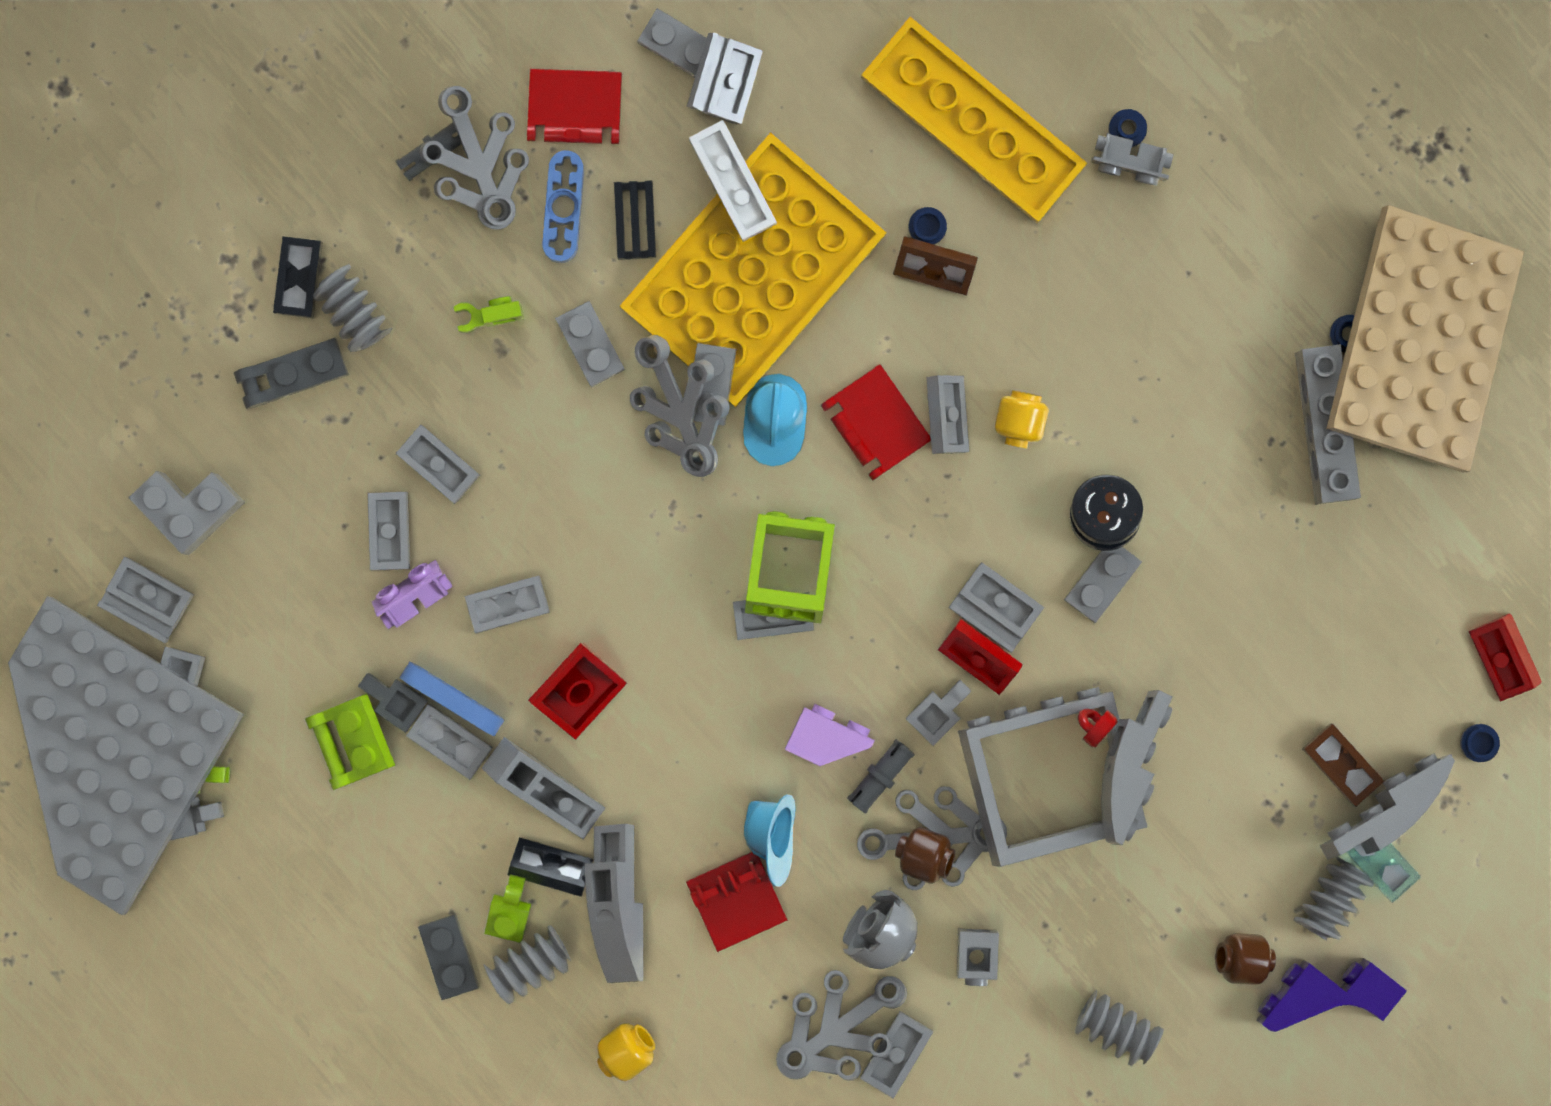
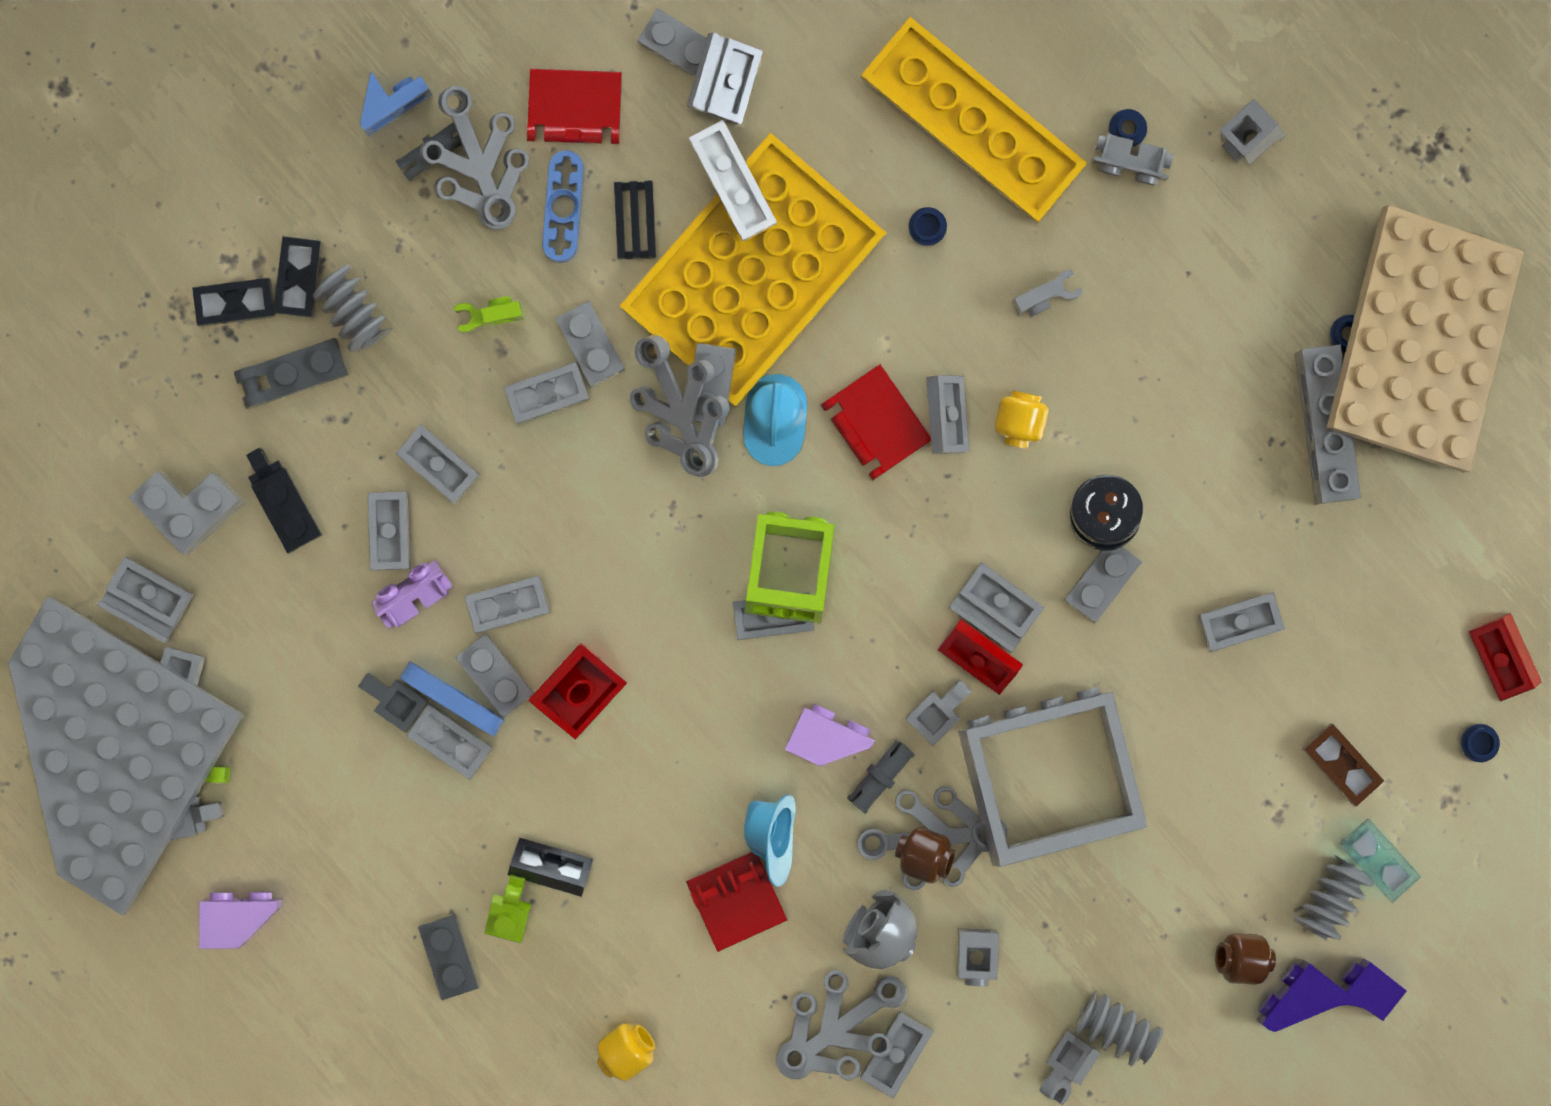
lime plate [305,694,395,790] -> none
light grey slope [482,737,605,839] -> none
light grey piece [484,925,571,1004] -> none
light grey slope [585,824,643,983] -> none
reddish brown piece [893,236,978,296] -> none
red tile [1078,708,1118,748] -> none
light grey slope [1101,690,1173,845] -> none
light grey slope [1320,753,1455,859] -> none
none -> black piece [192,278,275,327]
none -> lavender slope [199,891,282,949]
none -> black hinge [246,447,323,554]
none -> medium blue slope [360,72,432,136]
none -> light grey piece [455,634,534,718]
none -> light grey piece [504,362,590,424]
none -> light grey plate [1012,270,1083,318]
none -> light grey plate [1039,1030,1101,1105]
none -> light grey plate [1198,592,1285,652]
none -> light grey brick [1219,99,1286,165]

